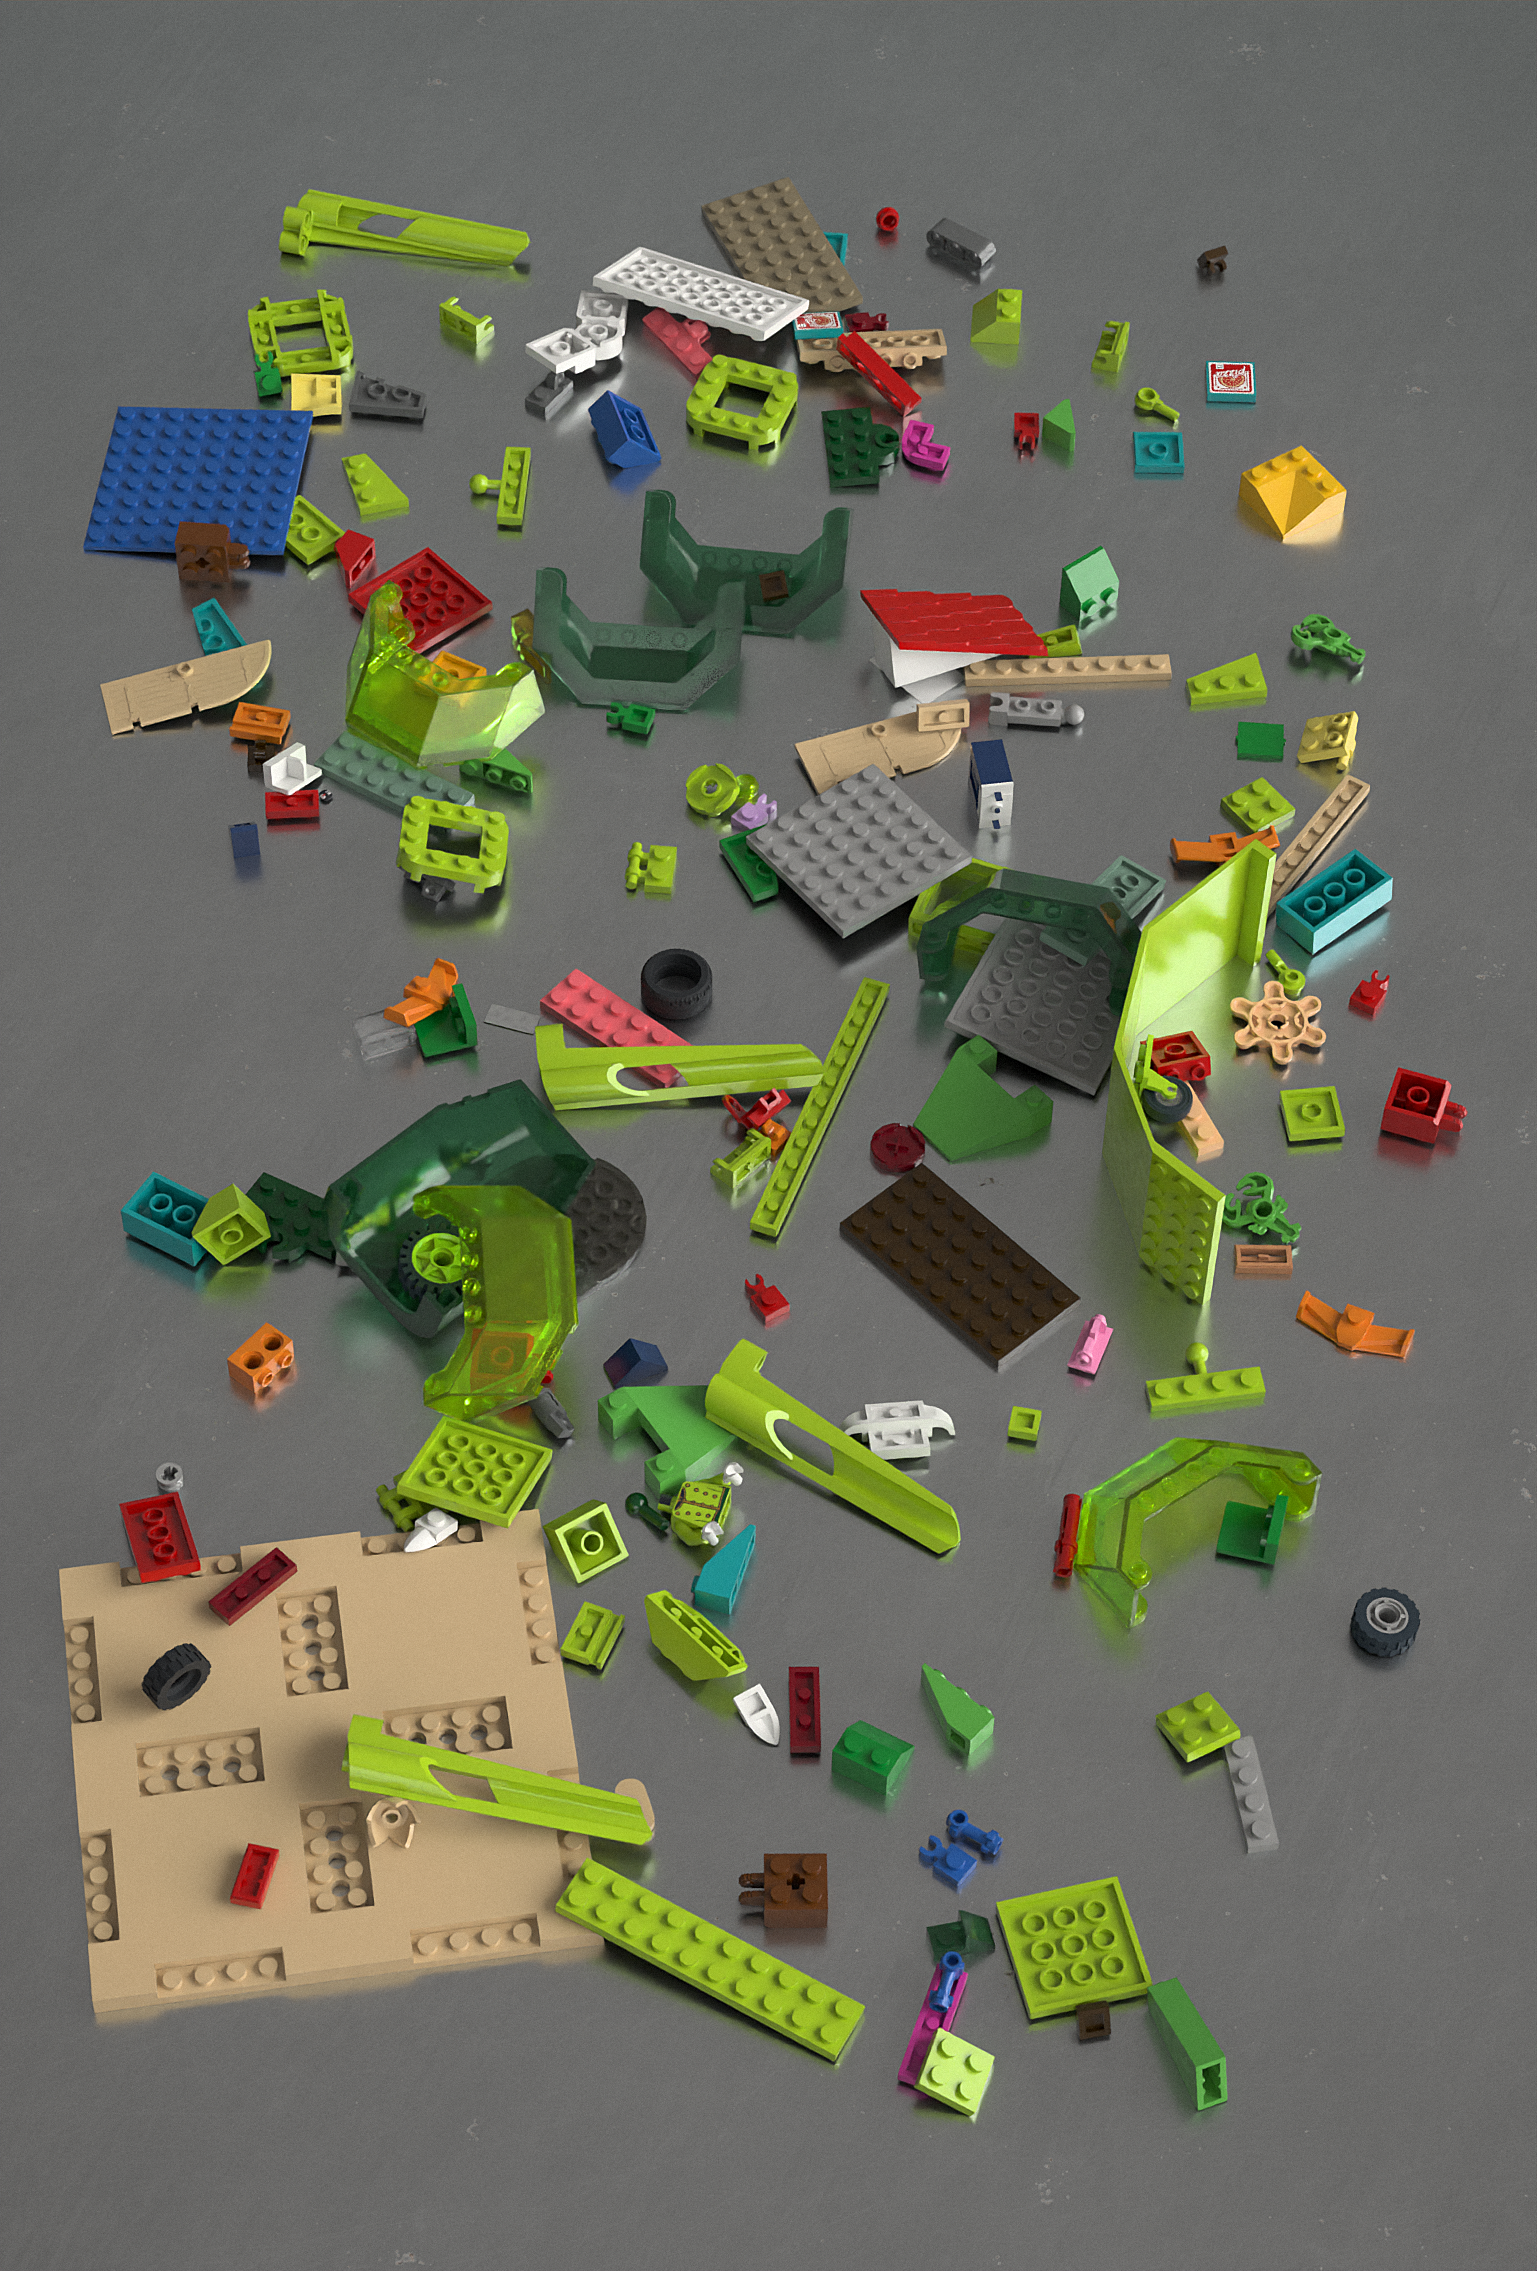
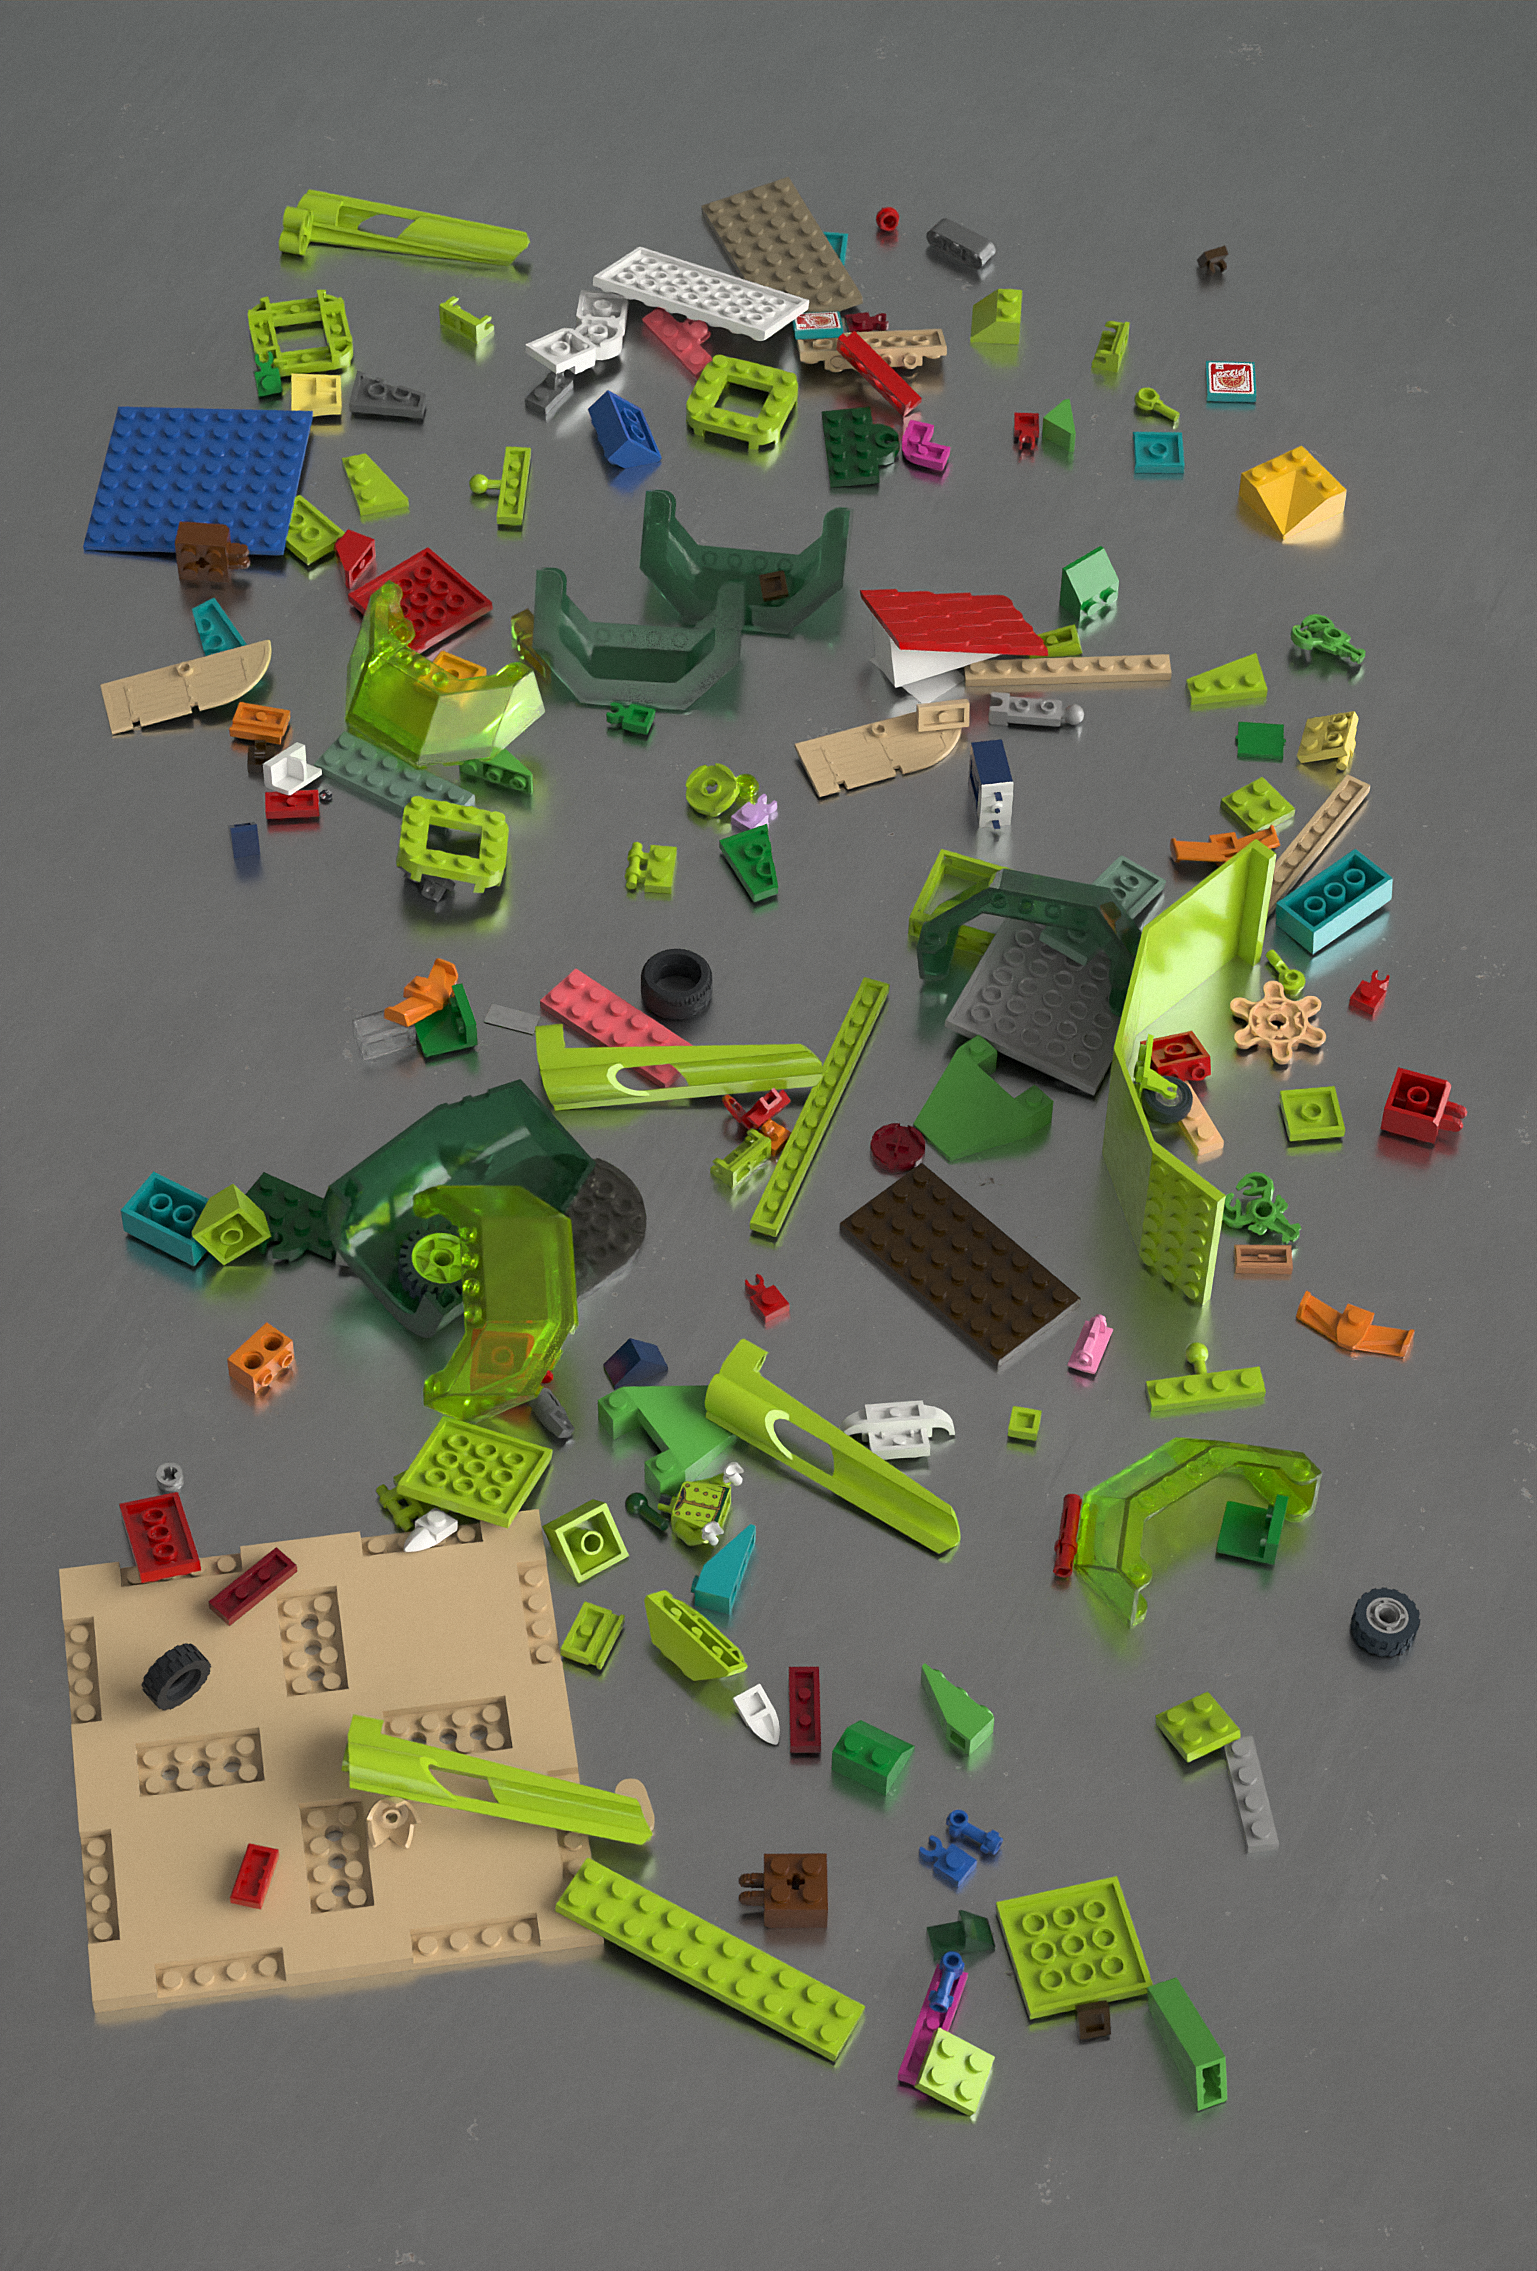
light grey plate [746,764,972,938] -> none

